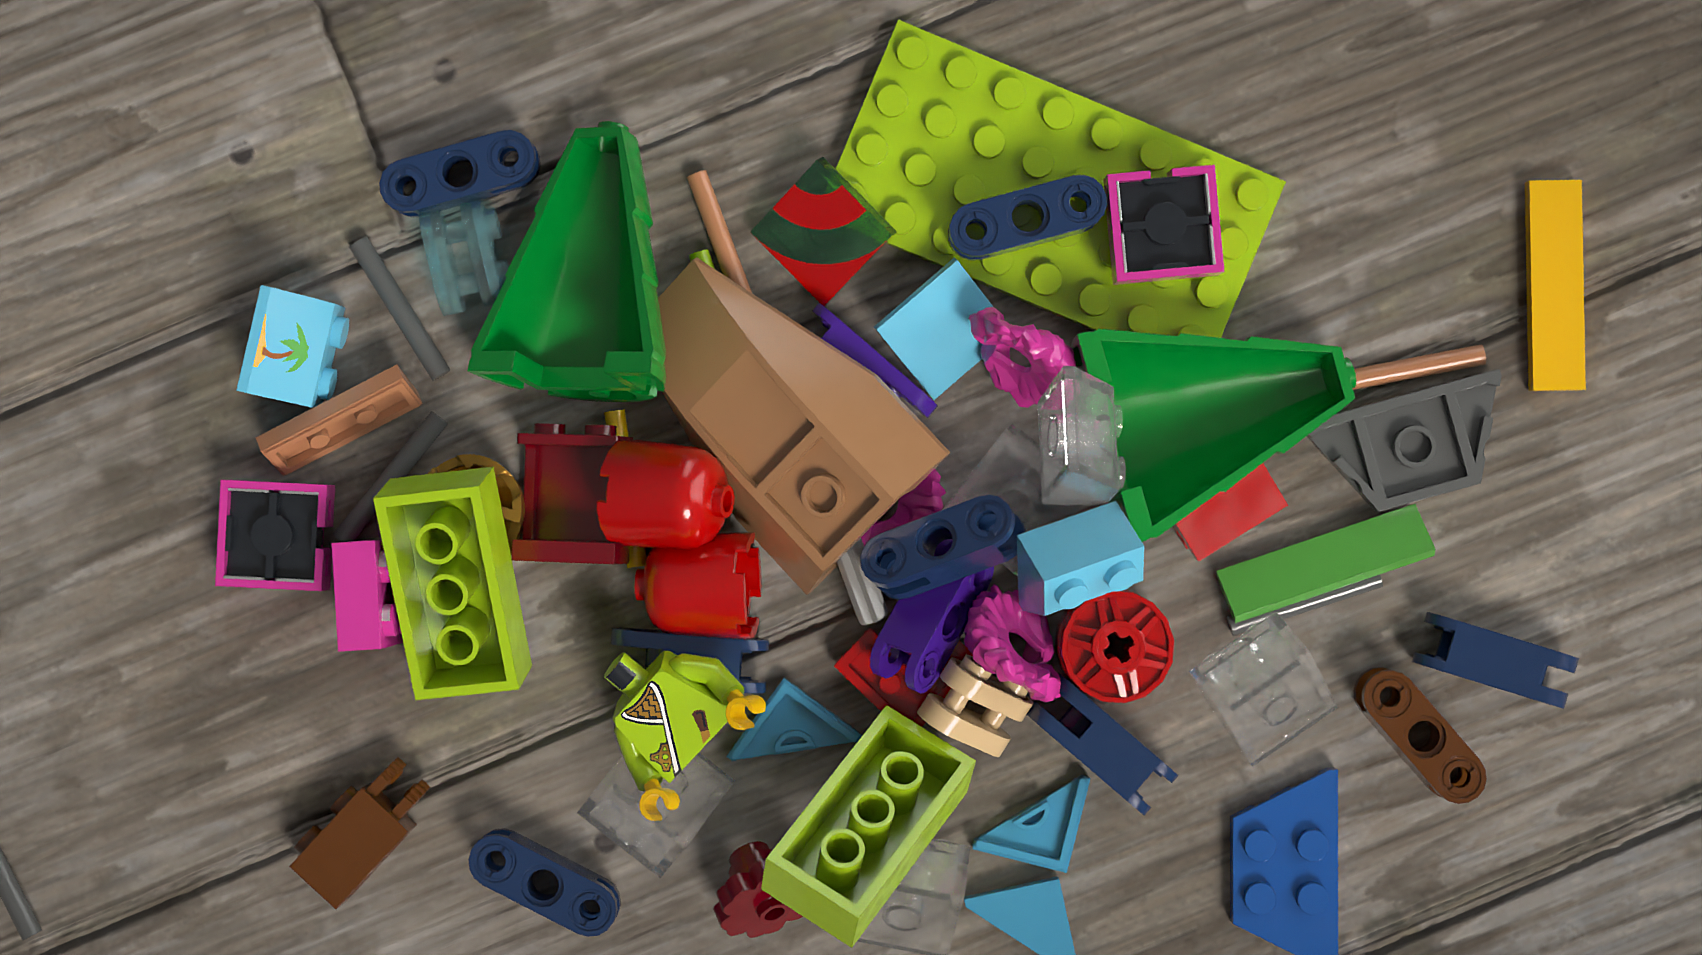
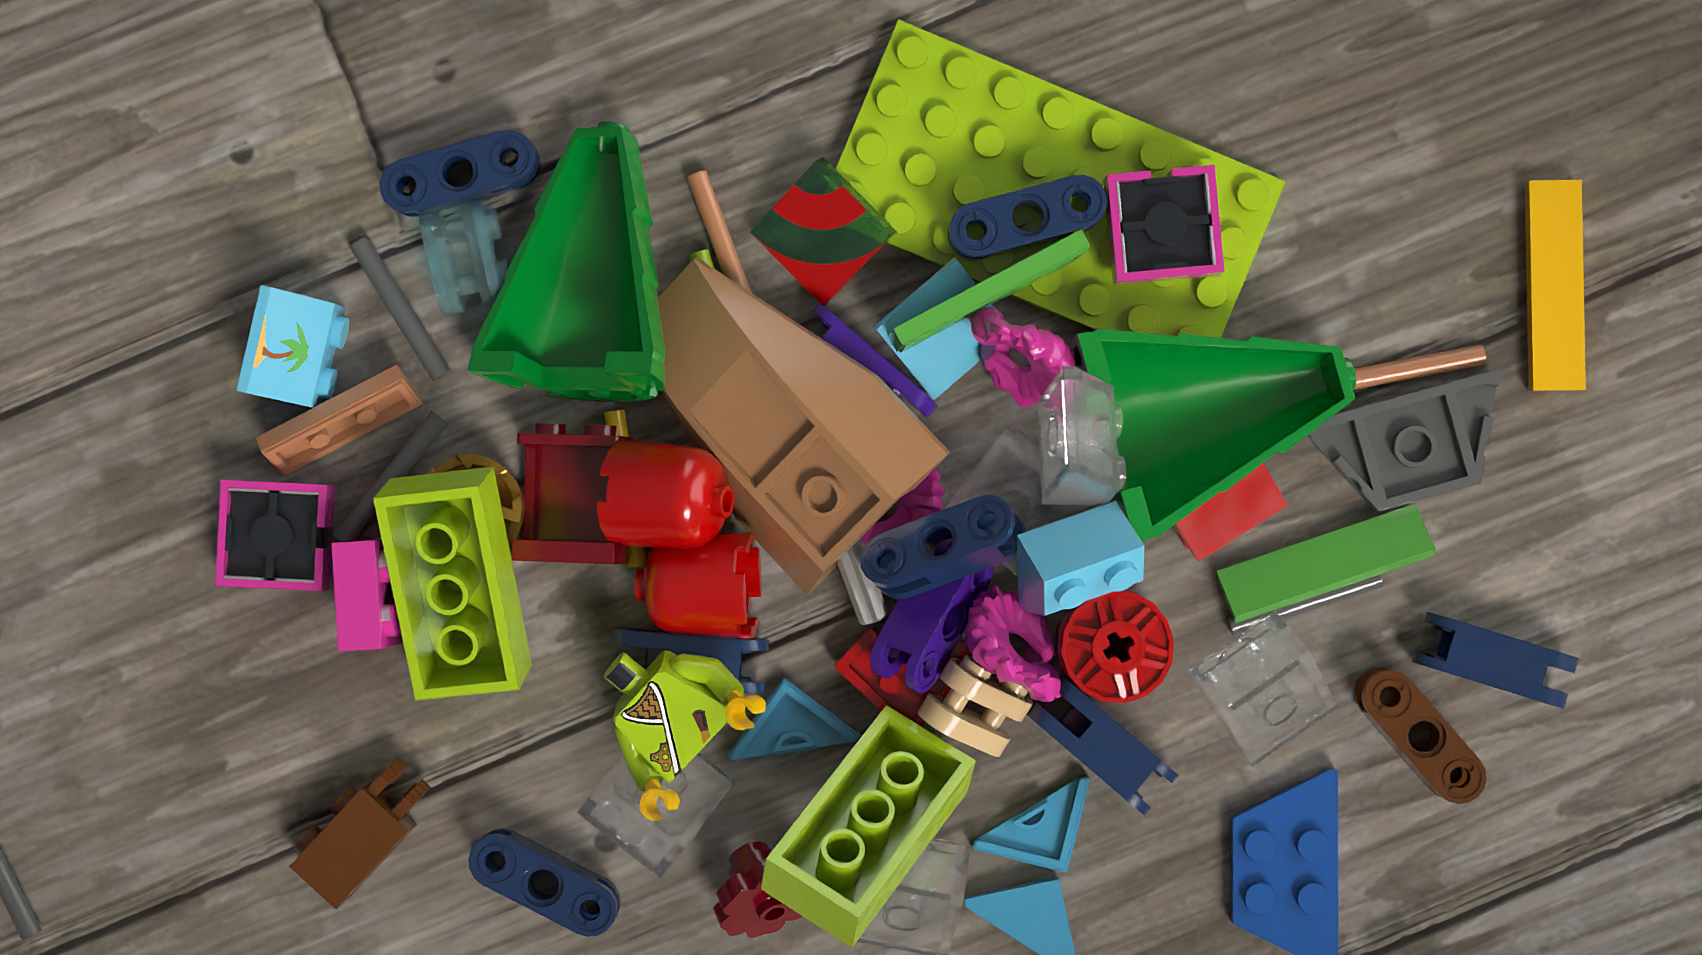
none -> bright green tile [888,229,1091,353]

